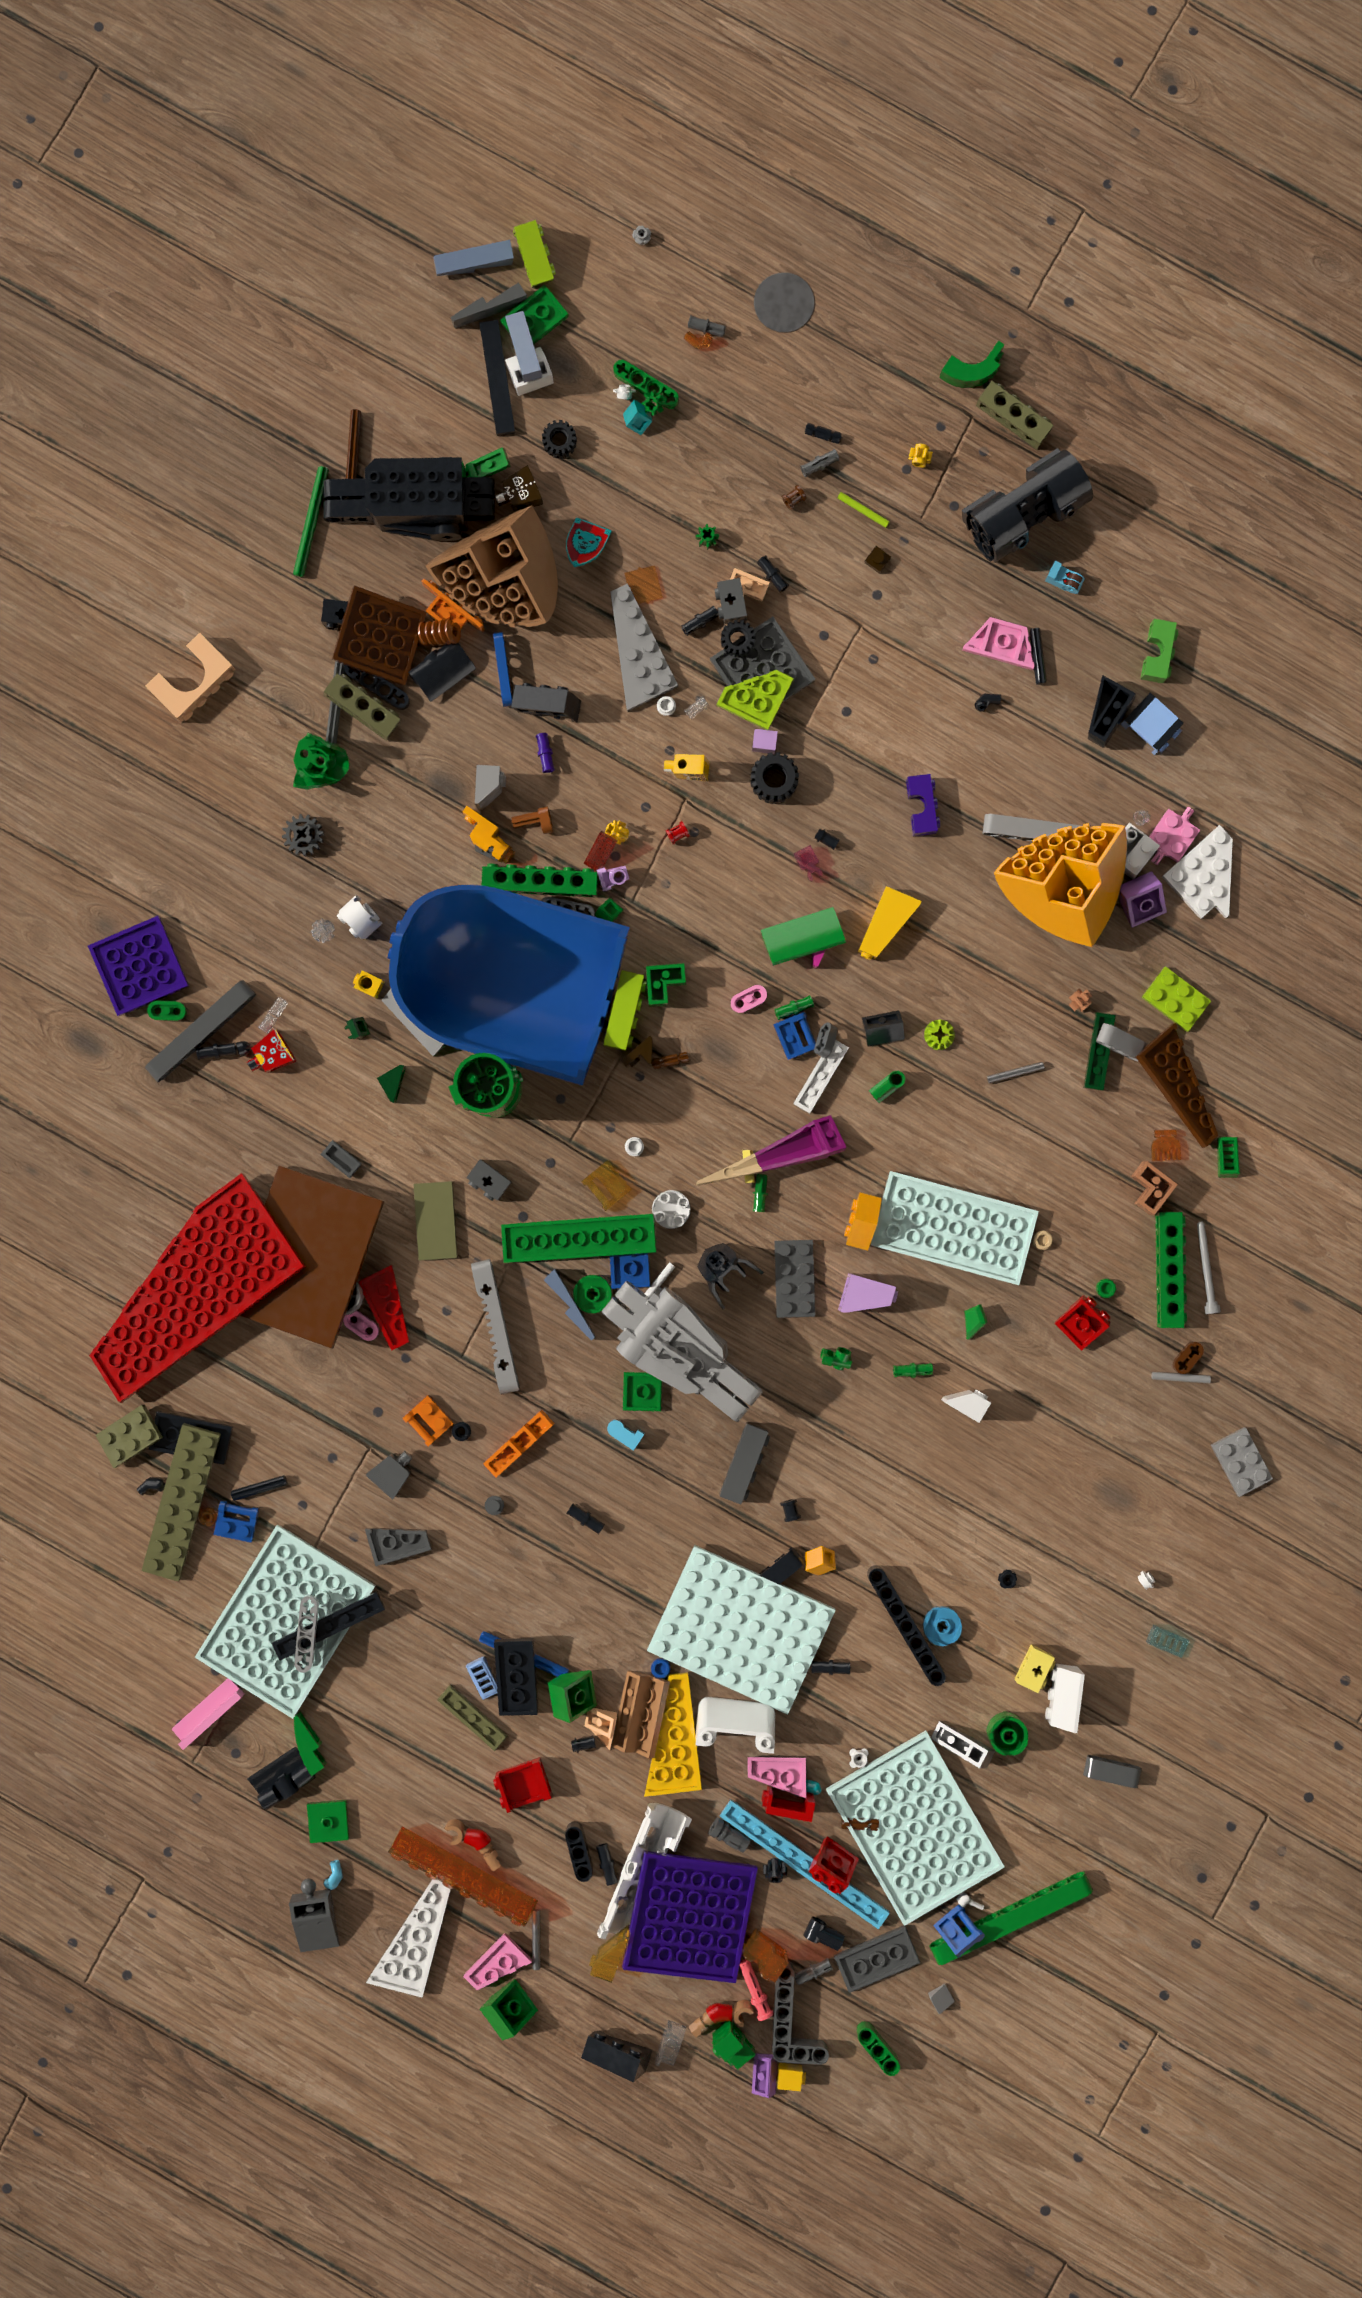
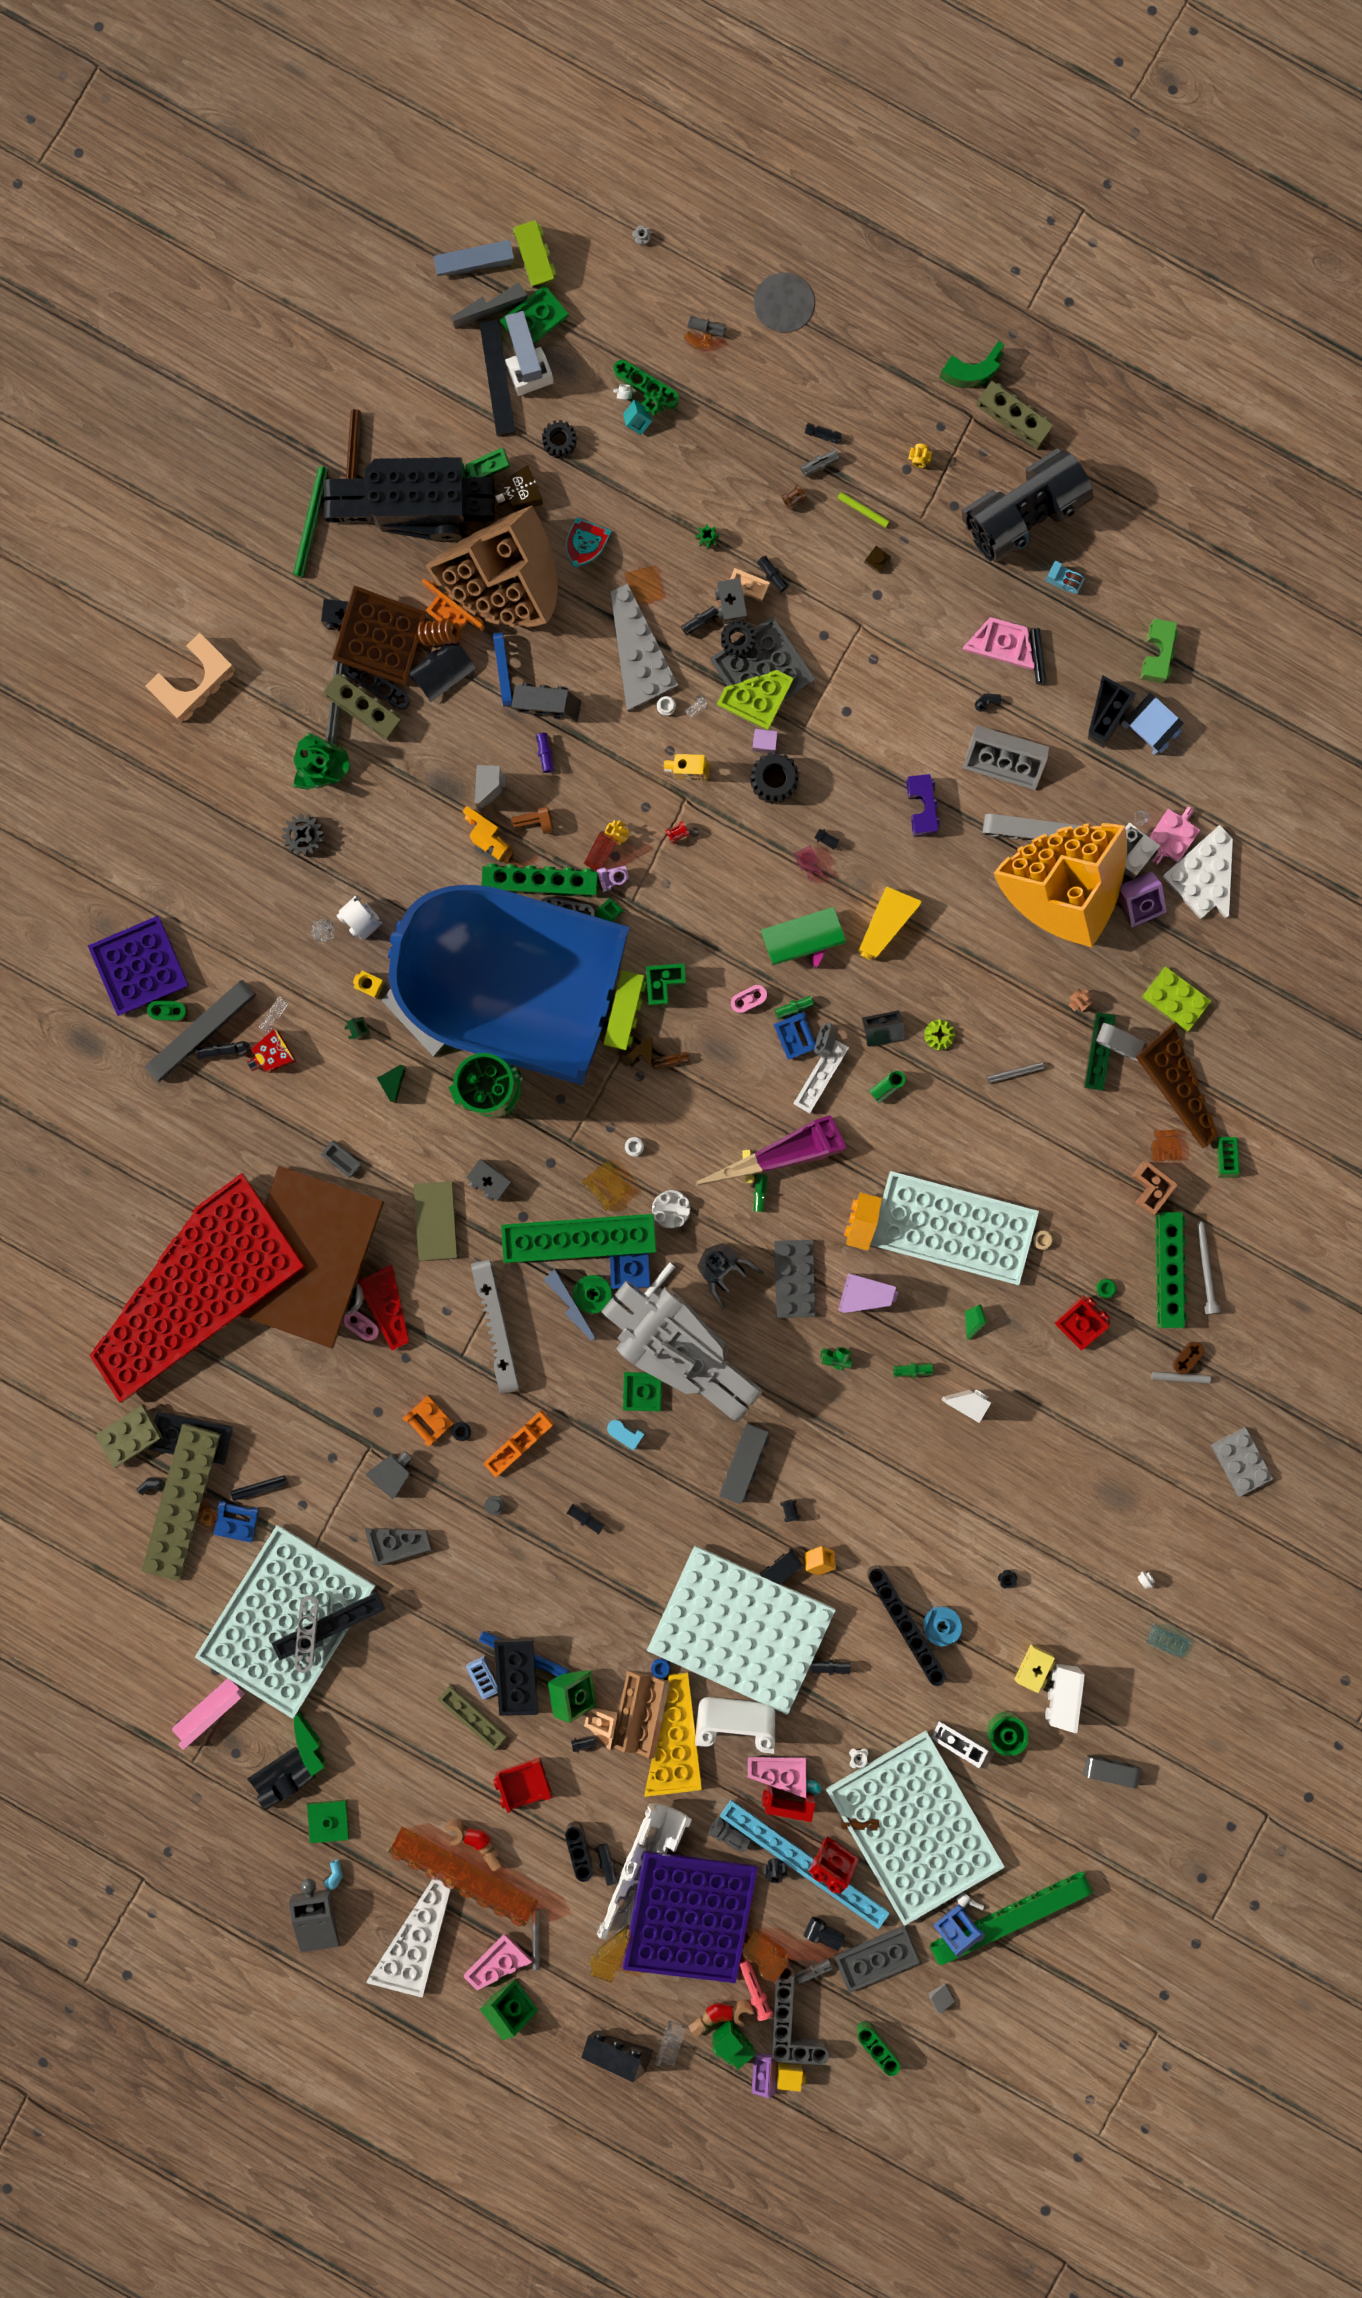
none -> light grey slope [963,725,1049,790]

